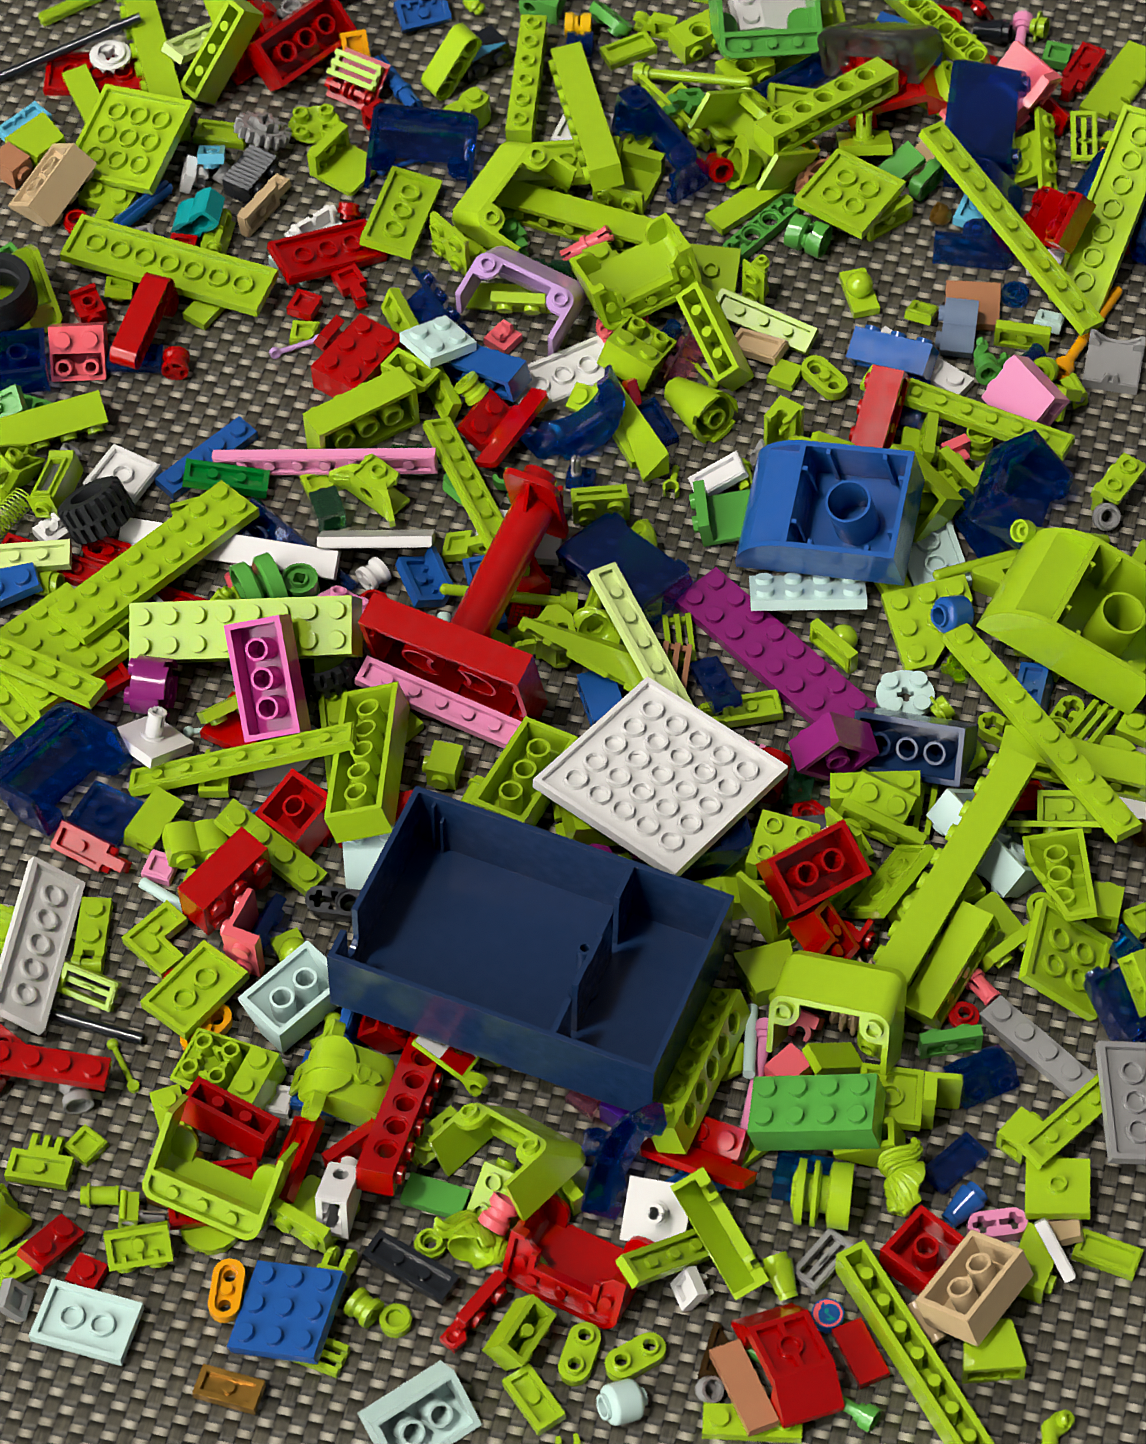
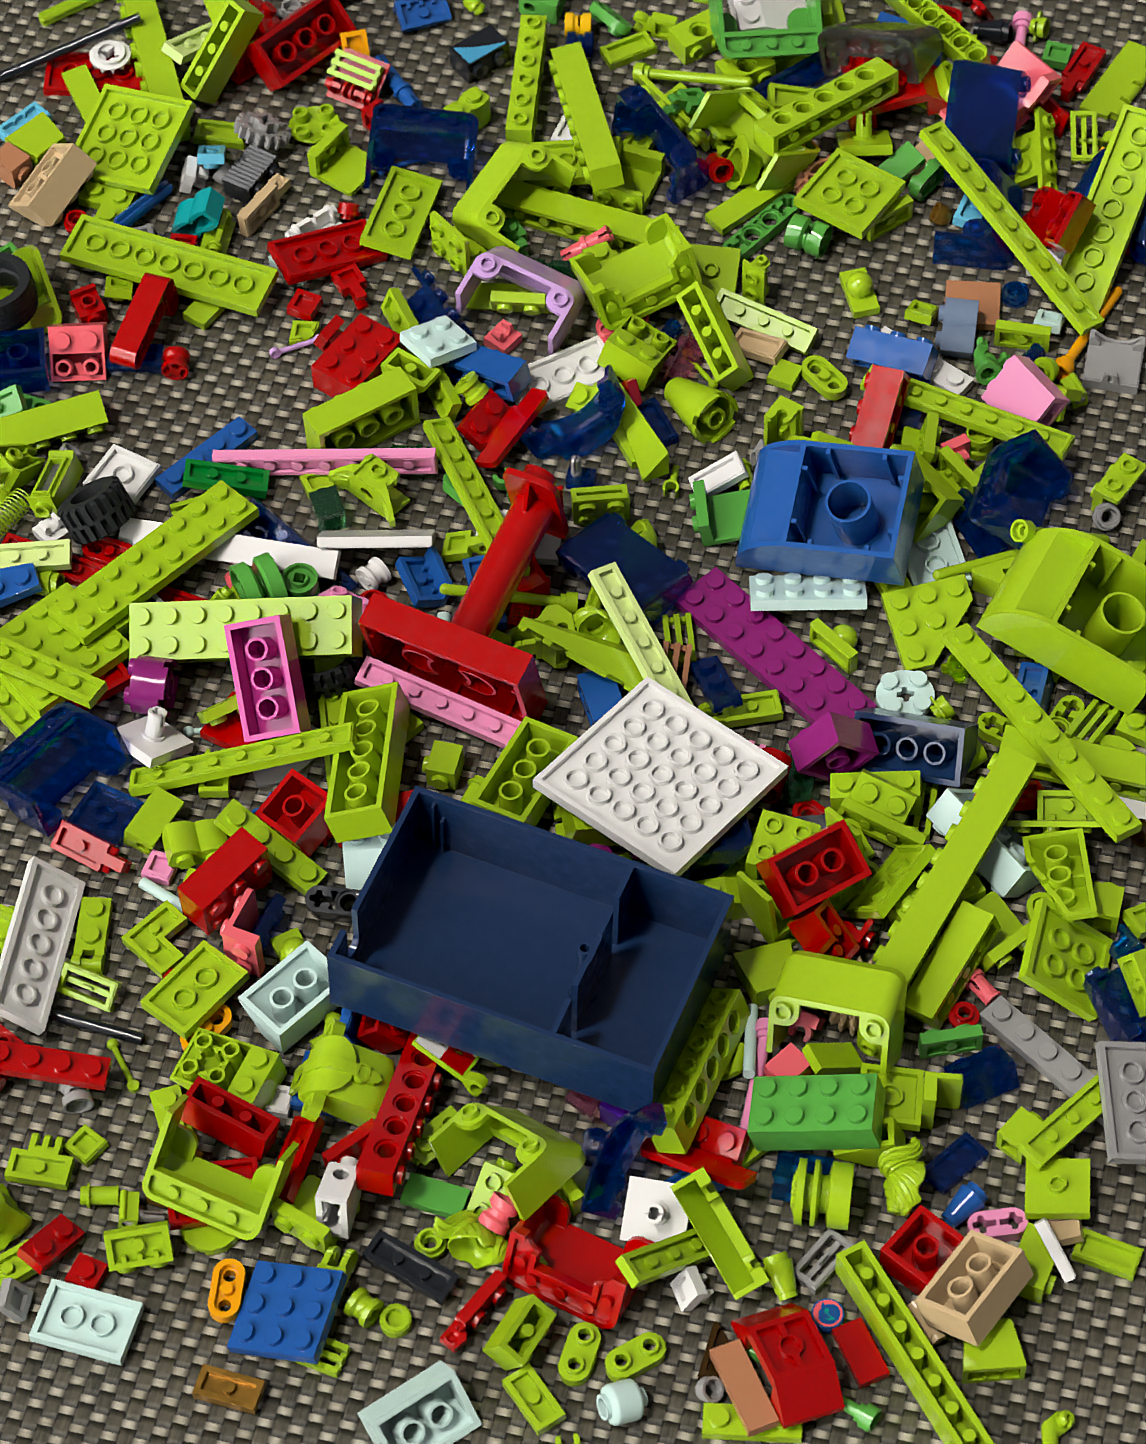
lime beam [421,23,482,101] -> none
blue head [930,595,975,634] -> none

